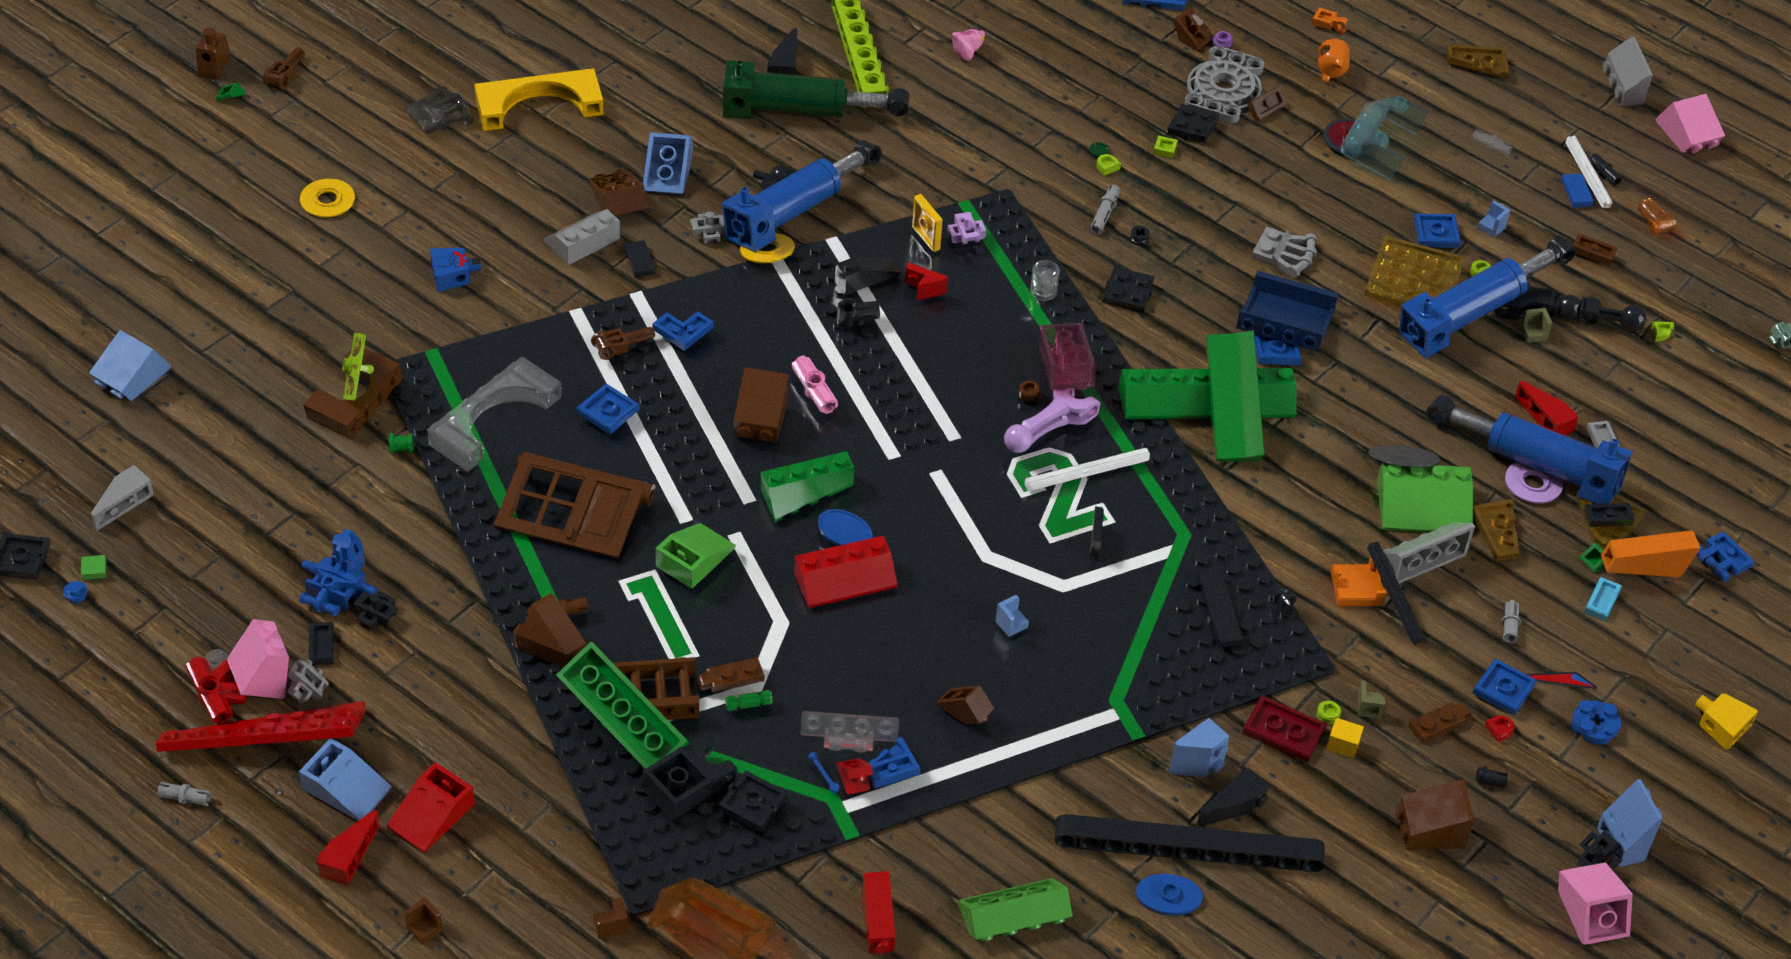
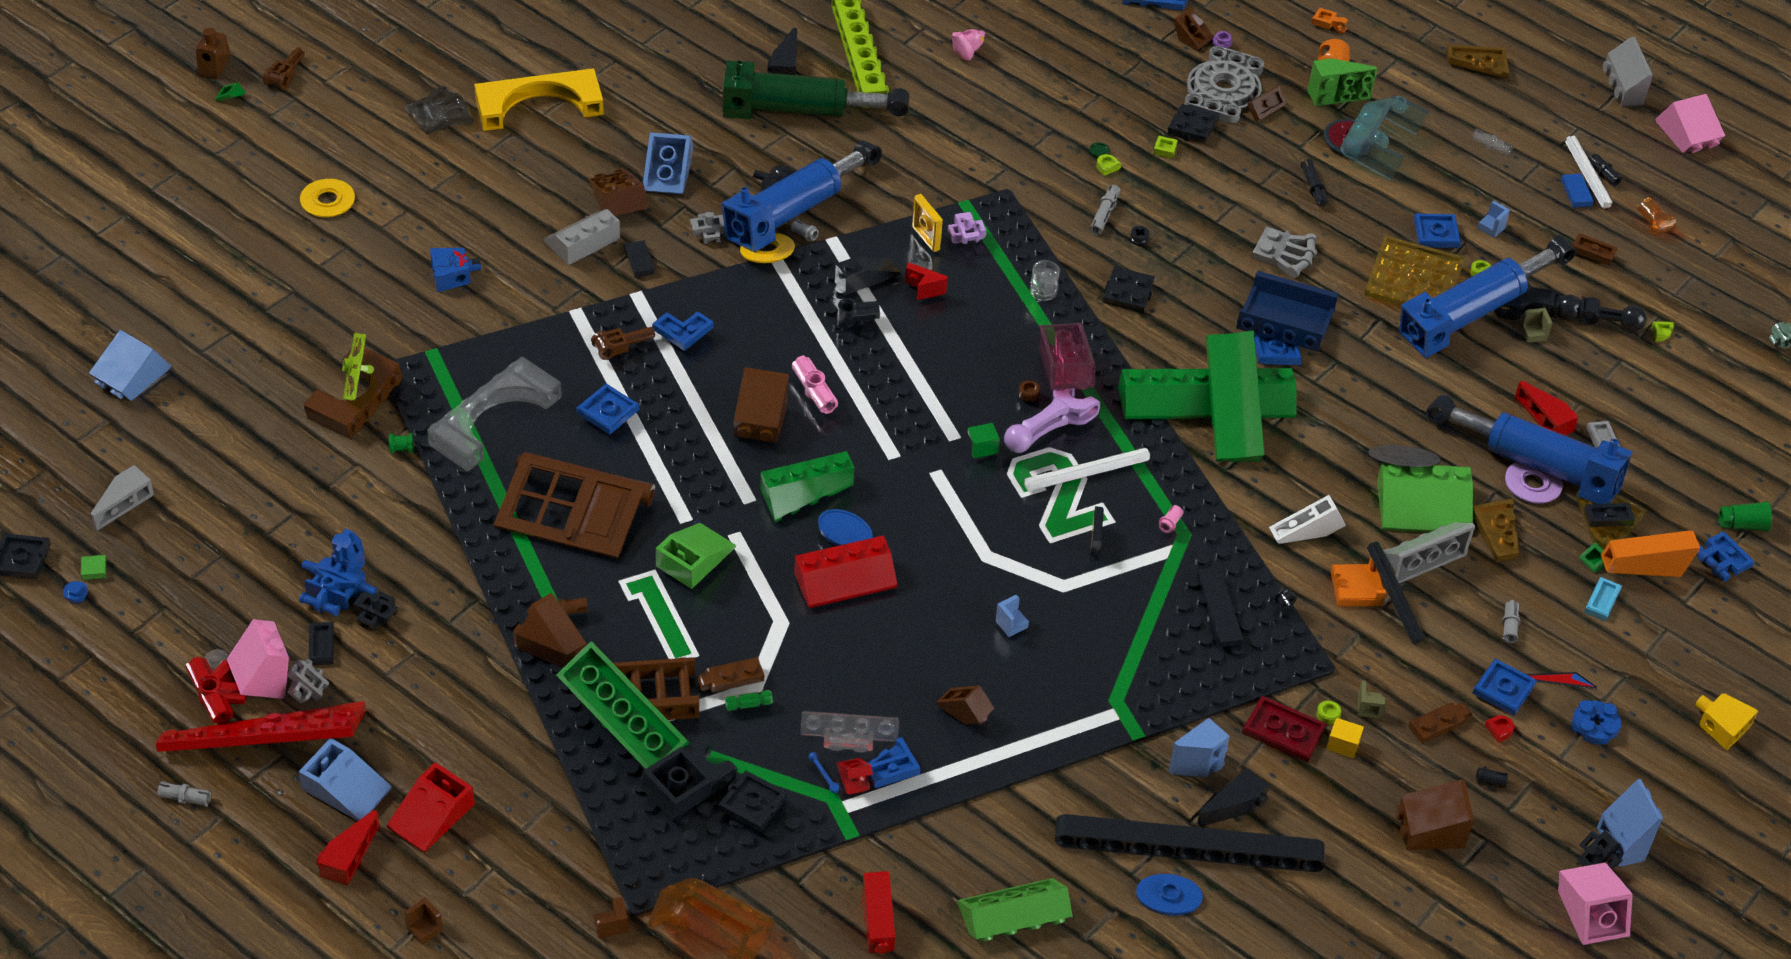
none -> light grey pin [791,219,819,241]
none -> green panel [968,423,1000,459]
none -> bright pink pin [1159,505,1183,533]
none -> white slope [1269,495,1346,544]
none -> black axle [1301,159,1328,207]
none -> bright green slope [1307,58,1377,106]
none -> green plant [1719,501,1772,532]

